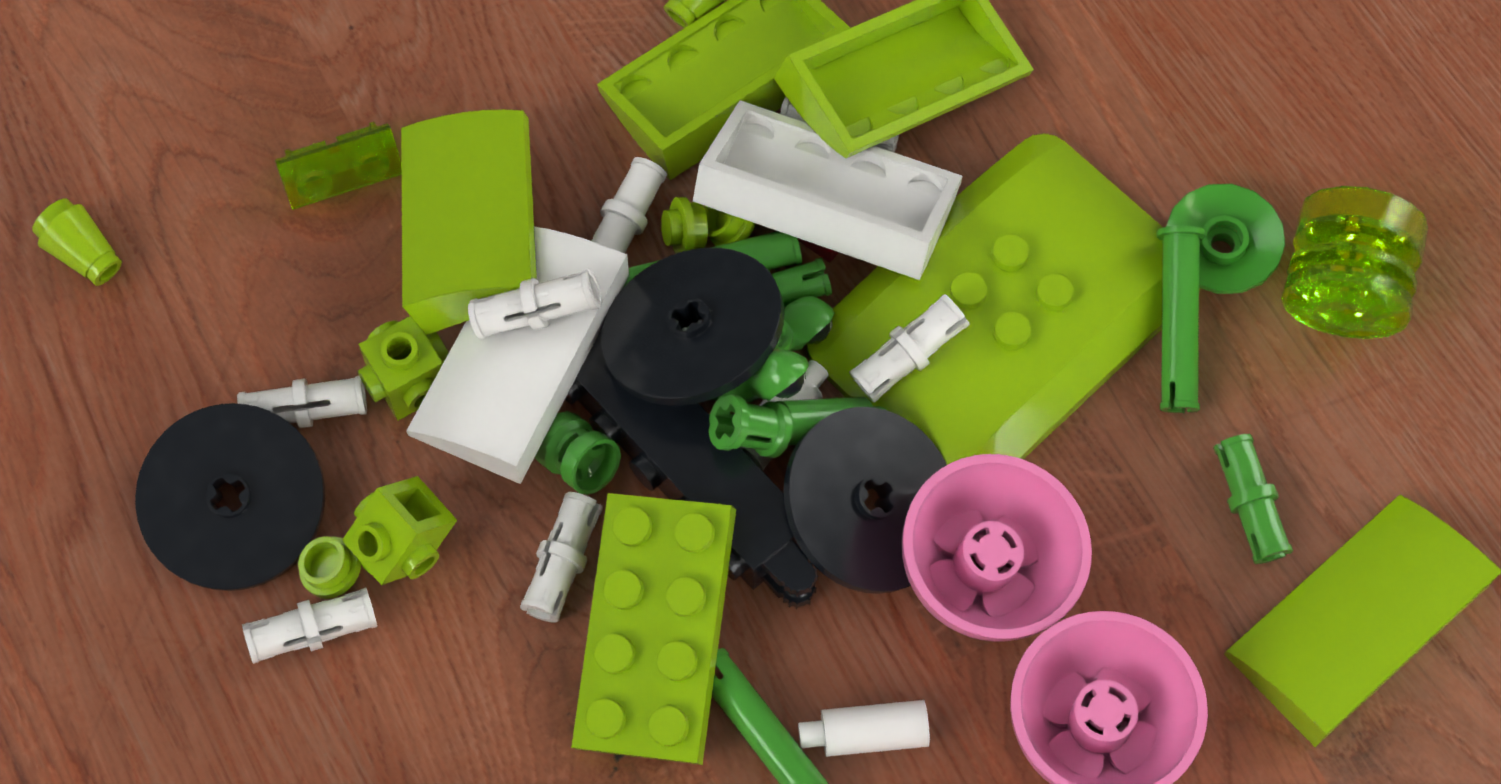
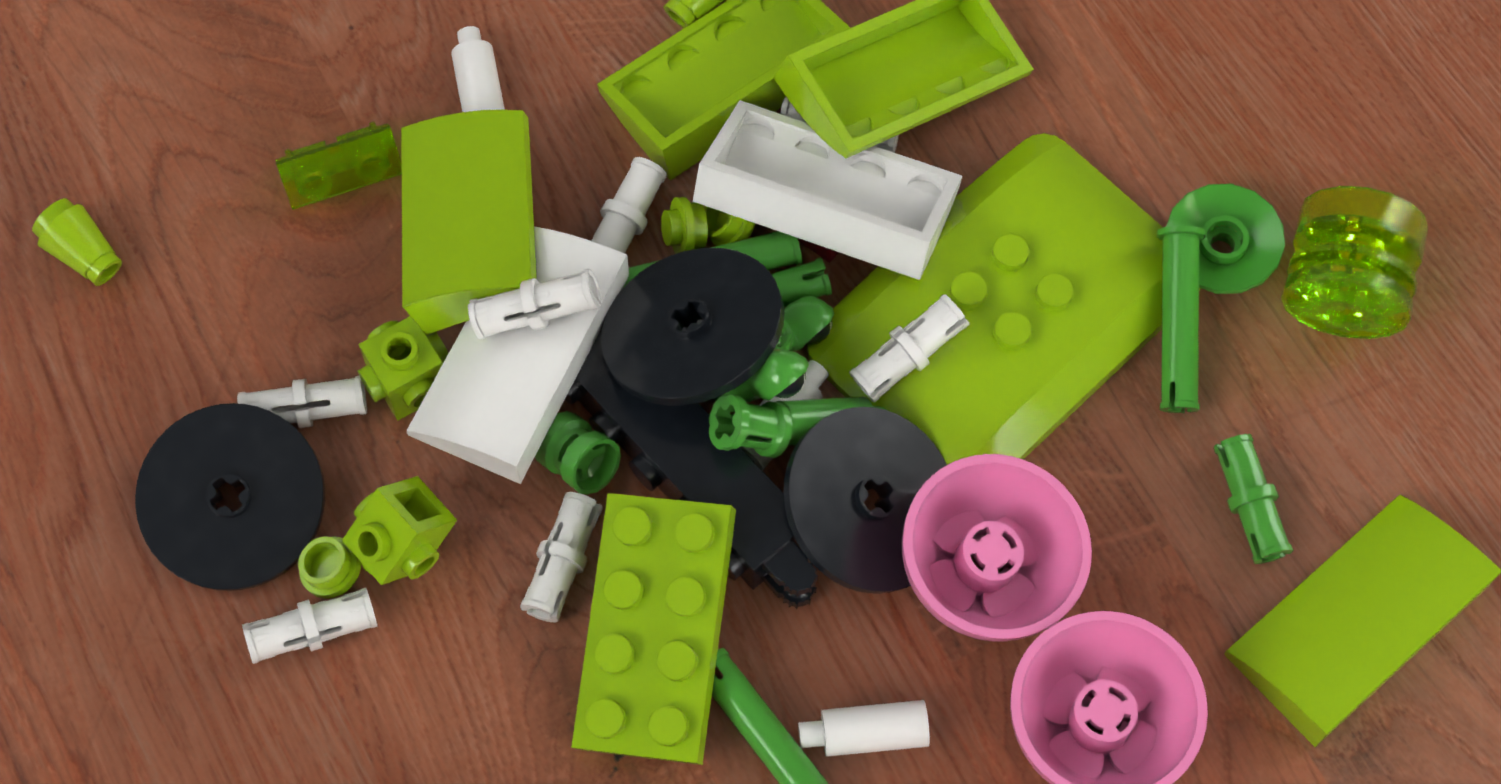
none -> white cylinder [451,26,505,112]

